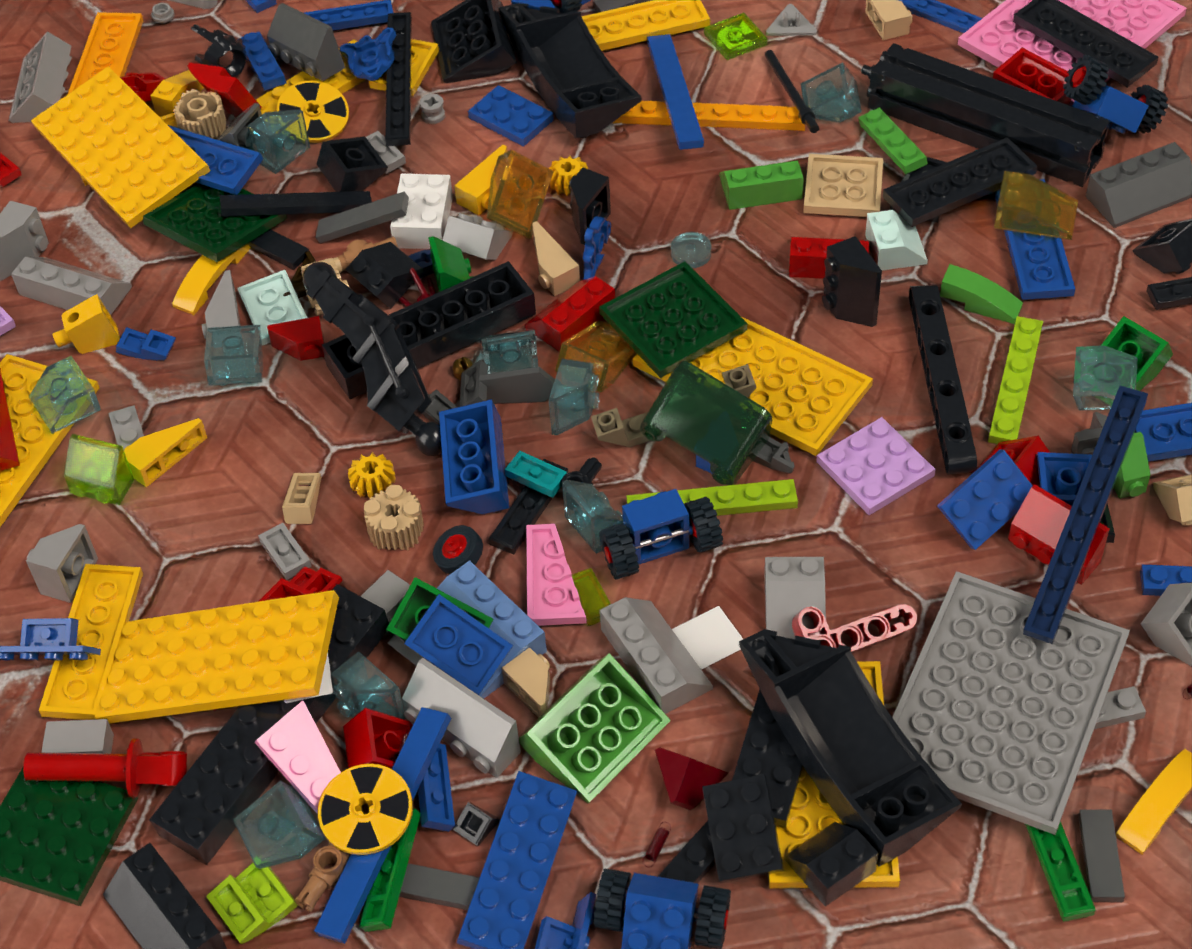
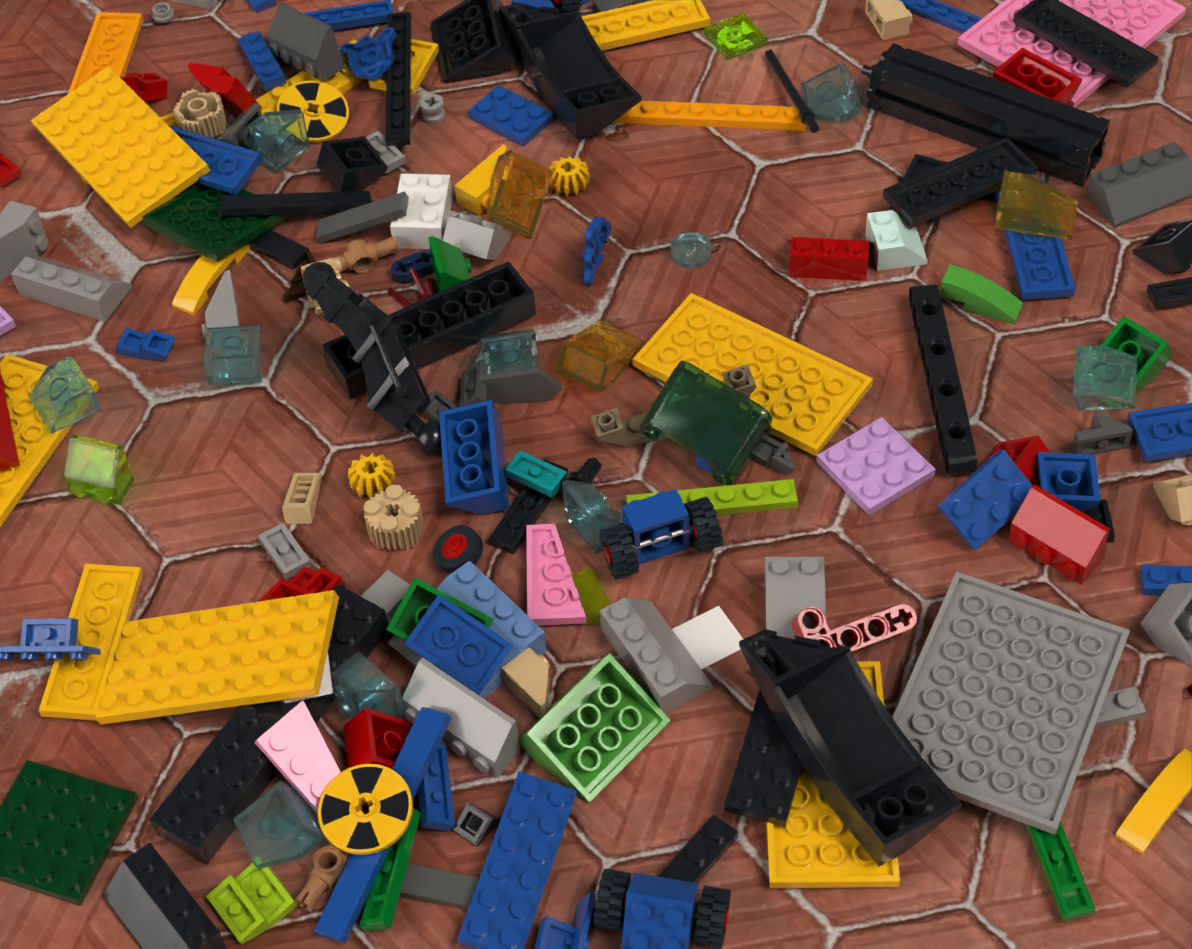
light grey slope [9,31,72,123] -> none
red piece [23,738,187,798] -> none
light grey slope [26,524,98,603] -> none
light grey brick [41,719,114,754] -> none
yellow torso [53,294,120,354] -> none
light grey plate [108,405,144,453] -> none
yellow slope [119,418,207,488] -> none
yellow slope [151,70,204,117] -> none
black piece [190,24,247,77] -> none
light aqua tile [237,270,307,346] -> none
red slope [267,316,325,361] -> none
black slope [345,242,425,309] -> none
pearl gold hinge [452,357,473,380] -> none
red slope [524,276,615,354] -> none
tan slope [532,221,580,296] -> none
clear light blue slope [549,359,600,435] -> none
black slope [569,168,611,245] -> none
dark green plate [599,261,748,378] -> none
dark red piece [643,822,671,868] -> none
blue tile [647,34,704,150] -> none
dark red slope [655,747,728,810] -> none
black plate [702,774,784,883] -> none
bright green slope [719,160,804,210] -> none
light grey piece [766,4,817,36] -> none
black slope [784,822,878,907] -> none
tan plate [804,154,883,217] -> none
black slope [822,236,882,327] -> none
bright green plate [858,107,928,174] -> none
lime plate [988,316,1043,444] -> none
dark blue plate [1023,385,1148,644] -> none
brick [1063,55,1168,134] -> none
dark grey tile [1078,810,1125,902] -> none
bright green slope [1113,432,1151,499] -> none

